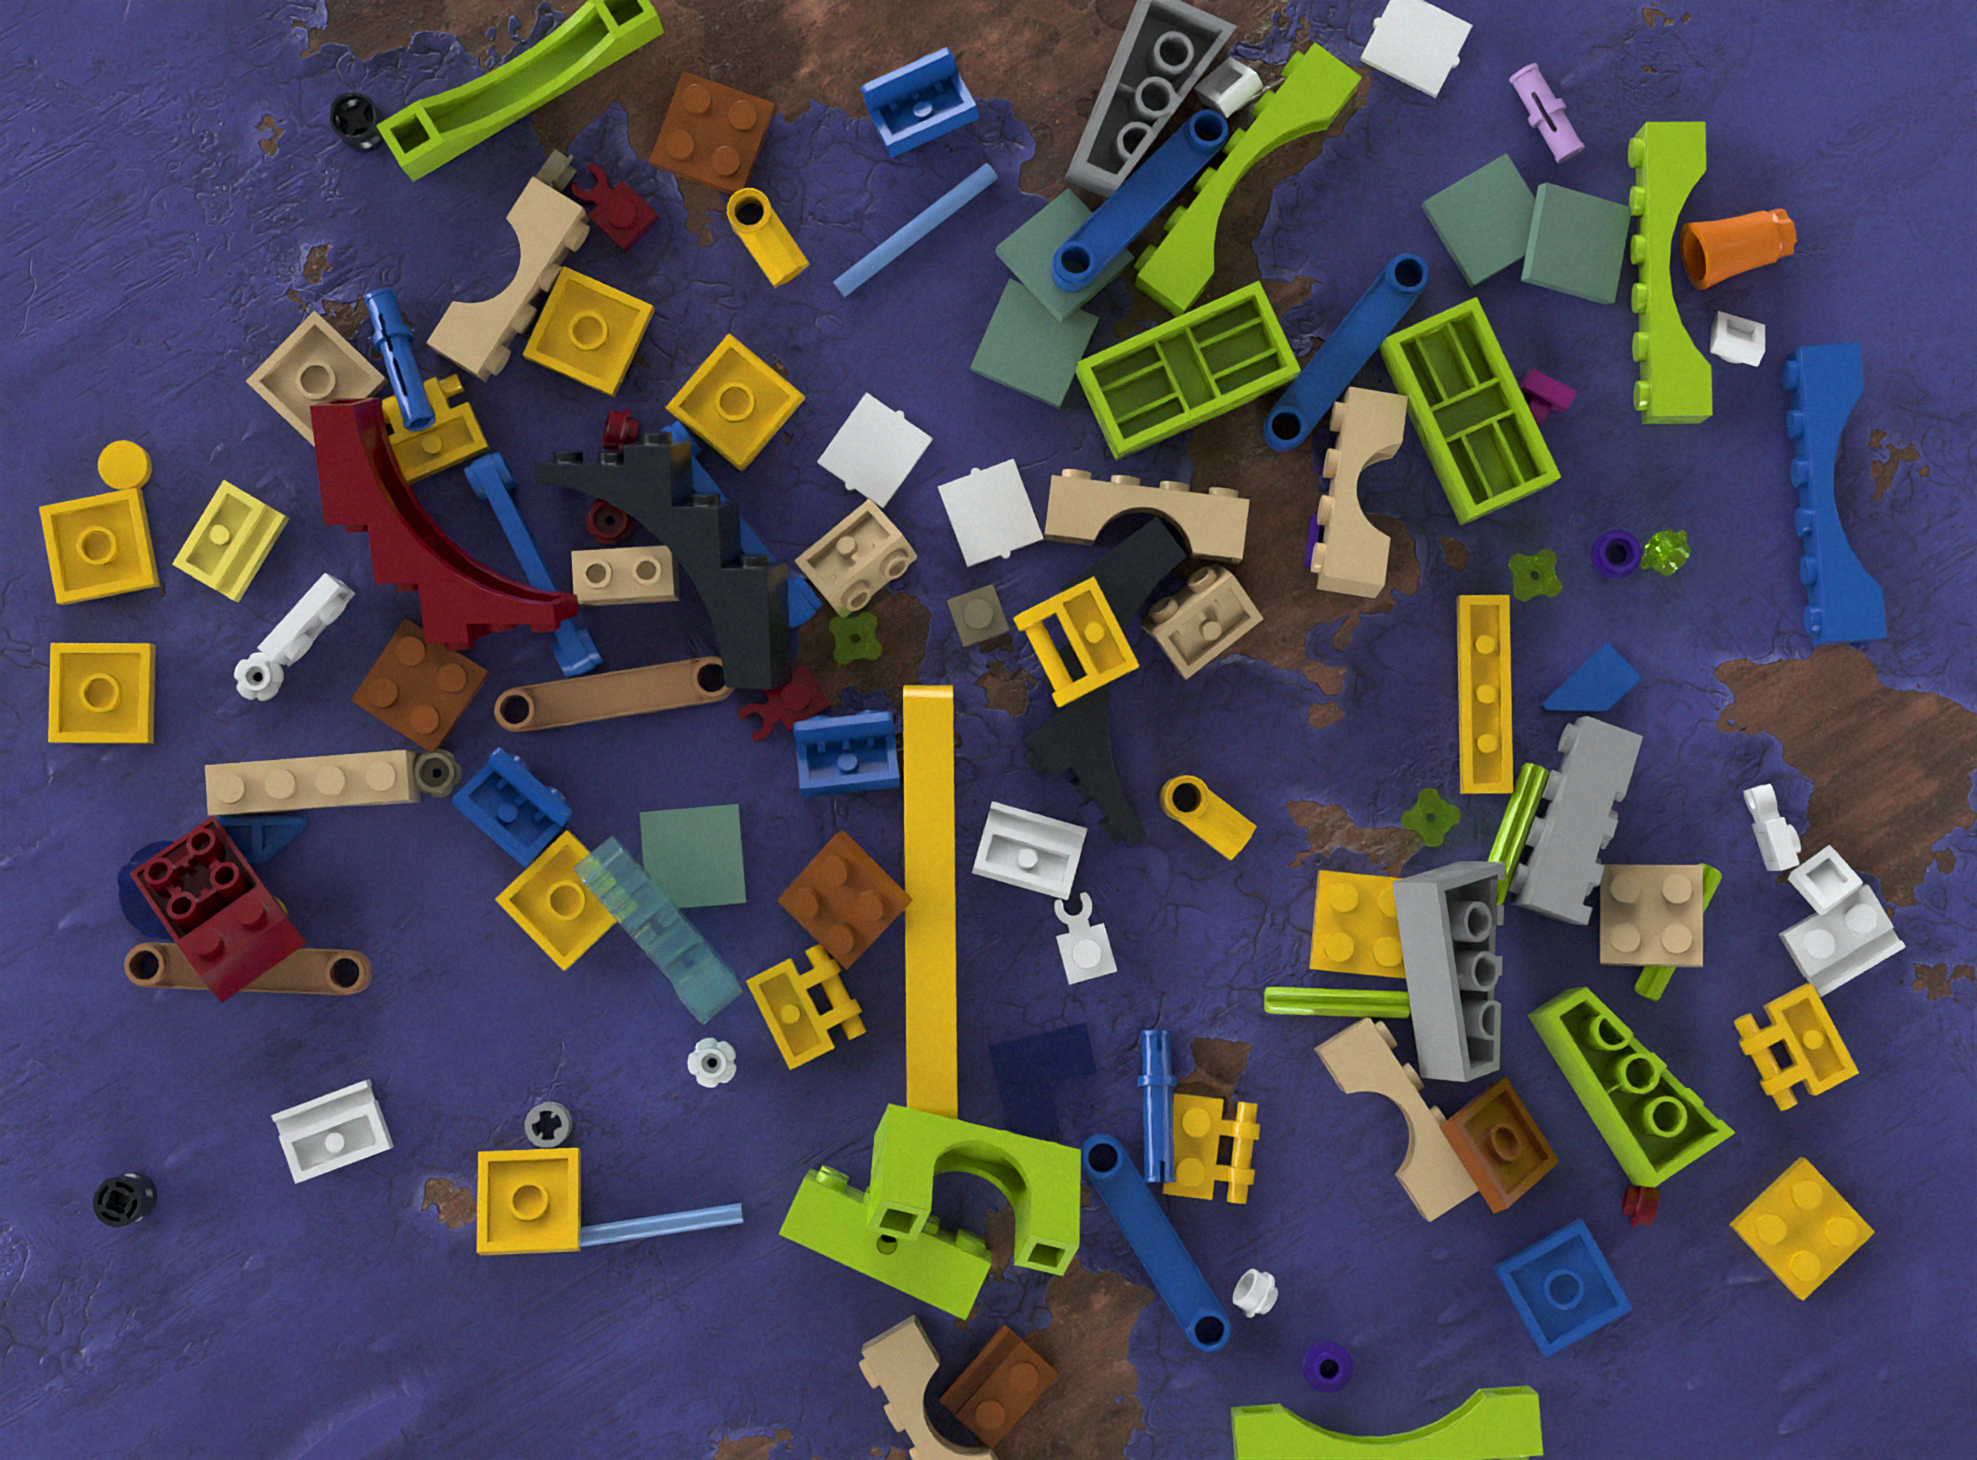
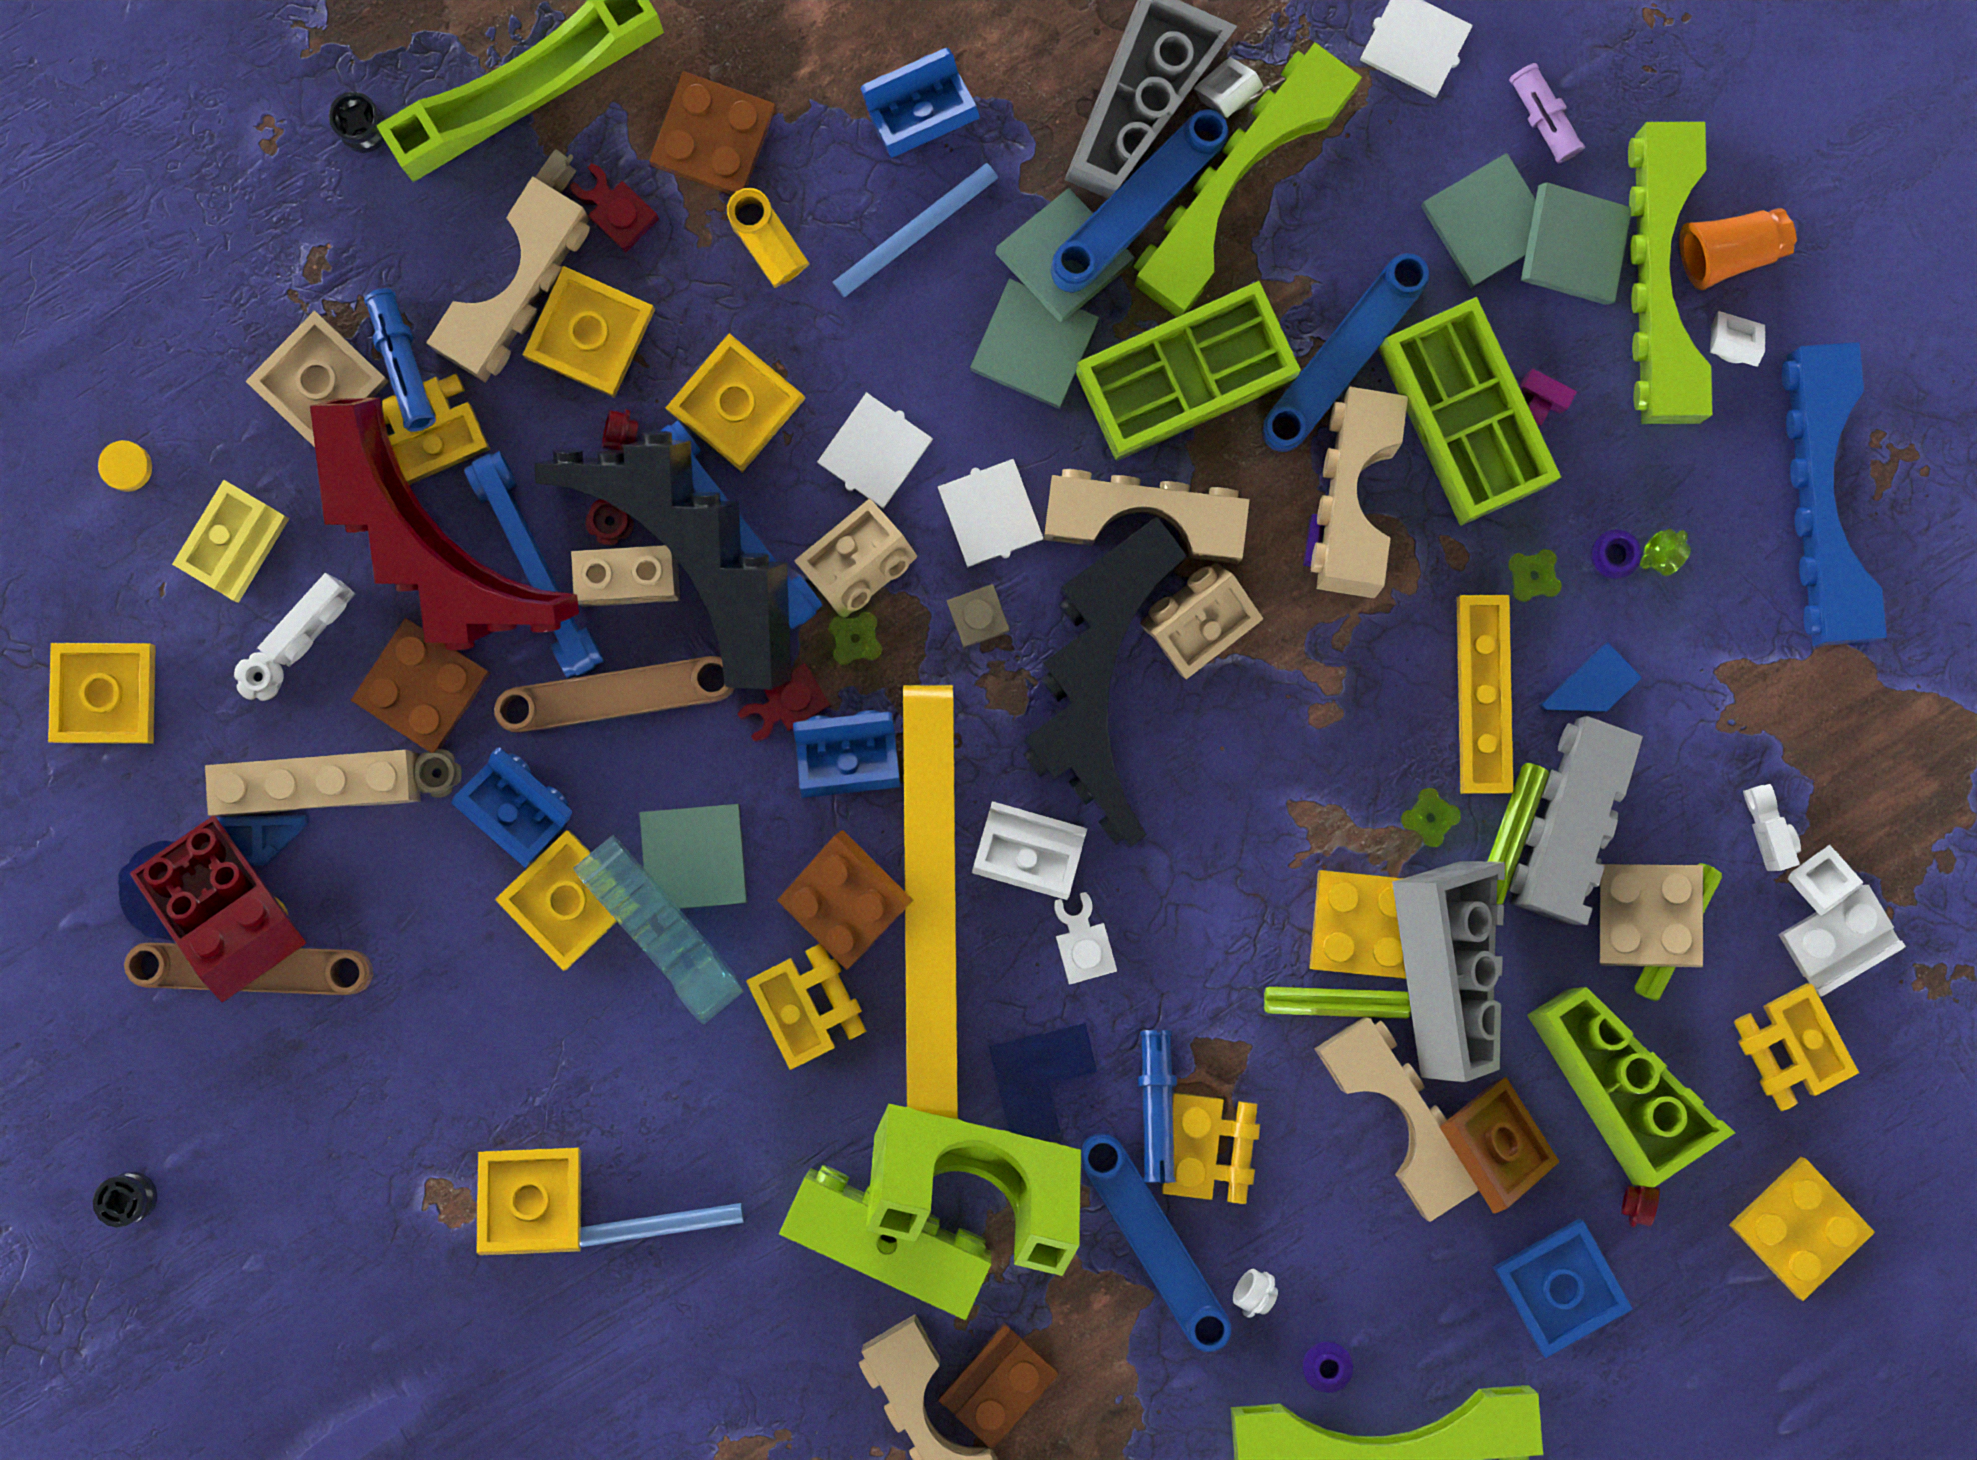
yellow plate [39,487,160,605] -> none
white plate [271,1079,394,1184] -> none
light grey bush [525,1102,573,1148] -> none
white plate [687,1038,737,1087] -> none
yellow plate [1013,577,1139,708] -> none
yellow piece [1159,775,1257,861] -> none

